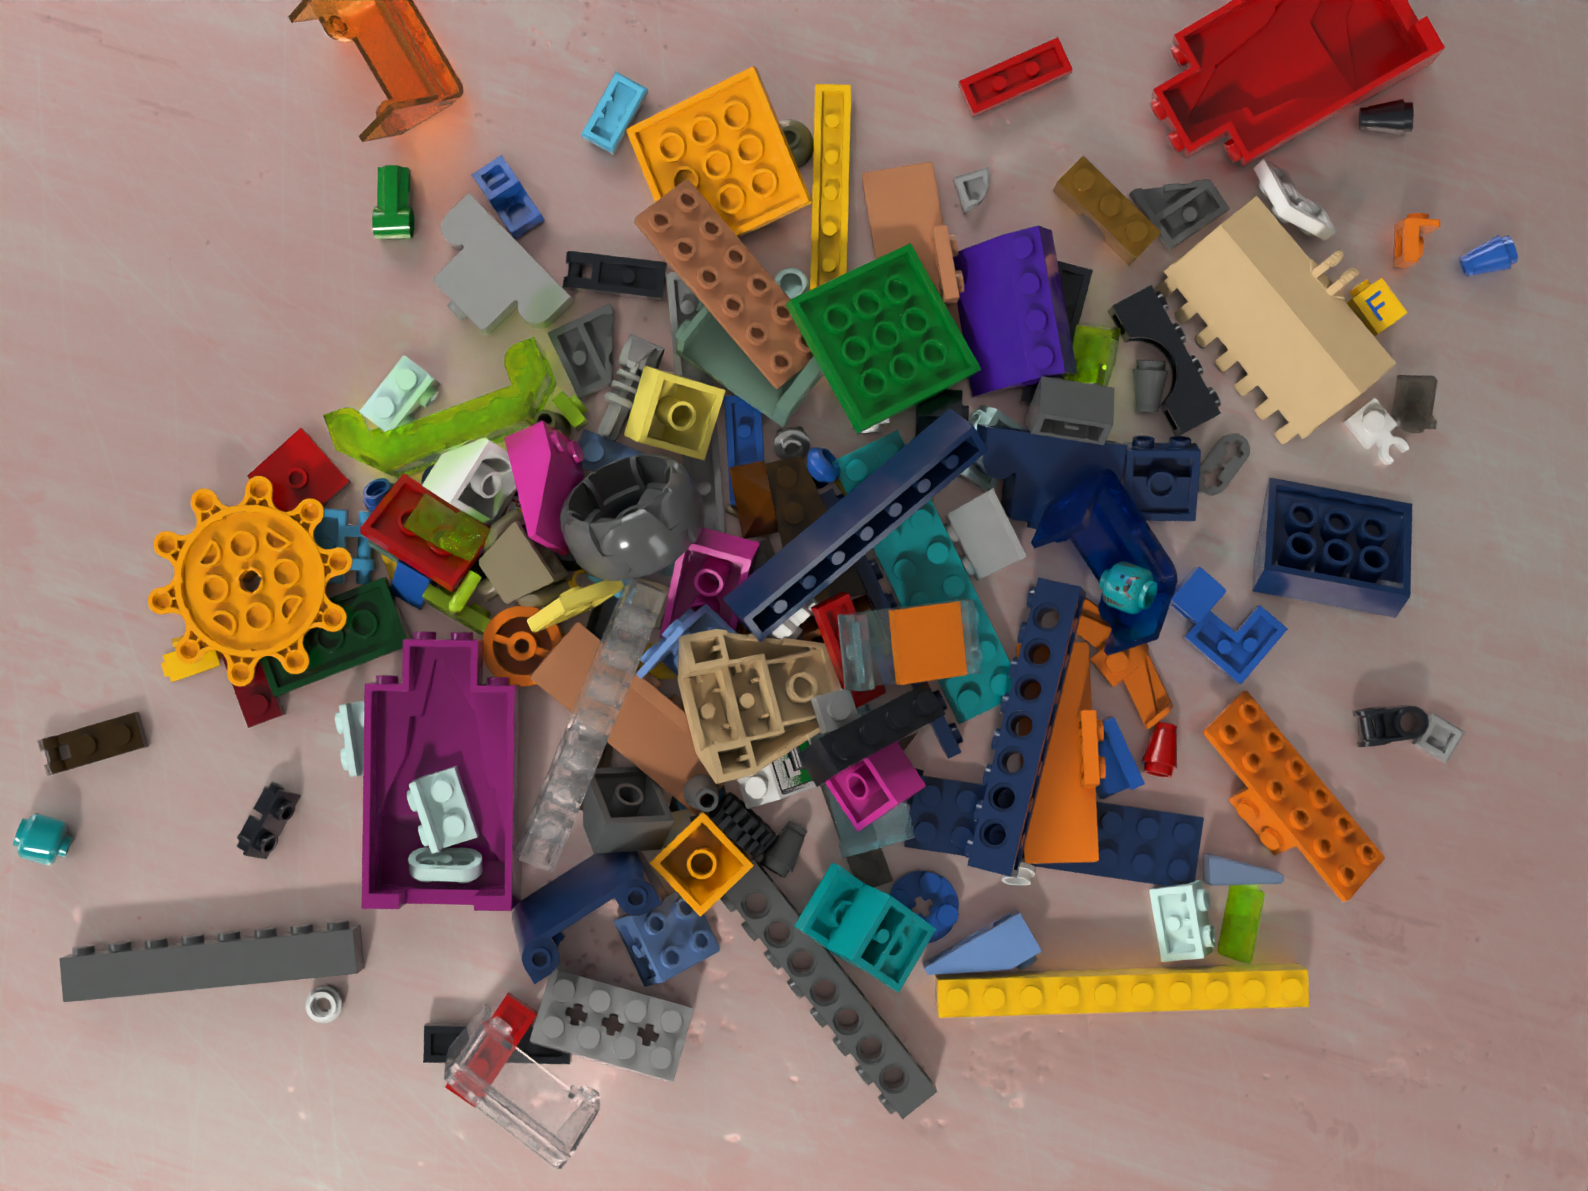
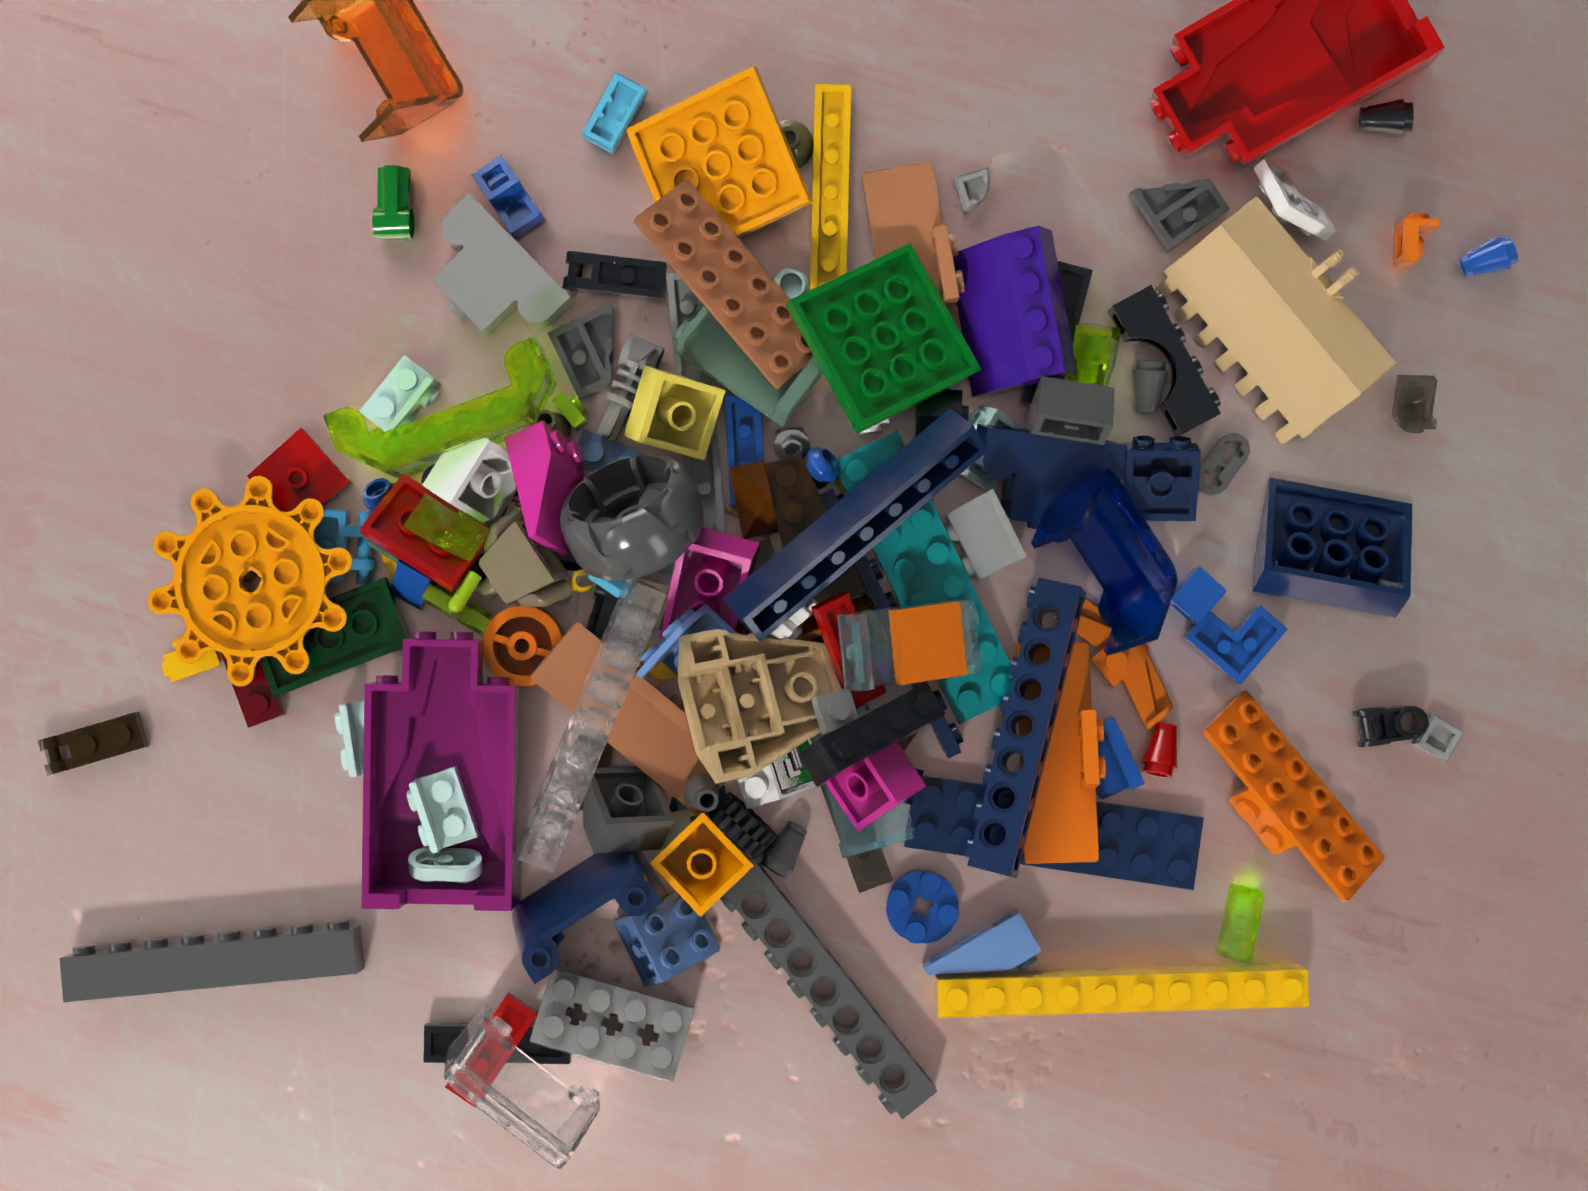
teal head [13,813,73,866] -> none
black hinge [237,781,301,859] -> none
white plate [305,986,343,1023] -> none
light yellow plate [527,580,624,632] -> none
teal bracket [794,863,936,993] -> none
red plate [958,37,1073,117] -> none
white plate [1001,858,1036,886] -> none
pearl gold arch [1053,156,1162,266] -> none
teal head [1099,561,1157,614] -> none
light aqua bracket [1149,880,1216,962] -> none
sand blue slope [1202,853,1284,886] -> none
white plate [1343,397,1409,465] -> none
yellow brick [1346,278,1408,336] -> none

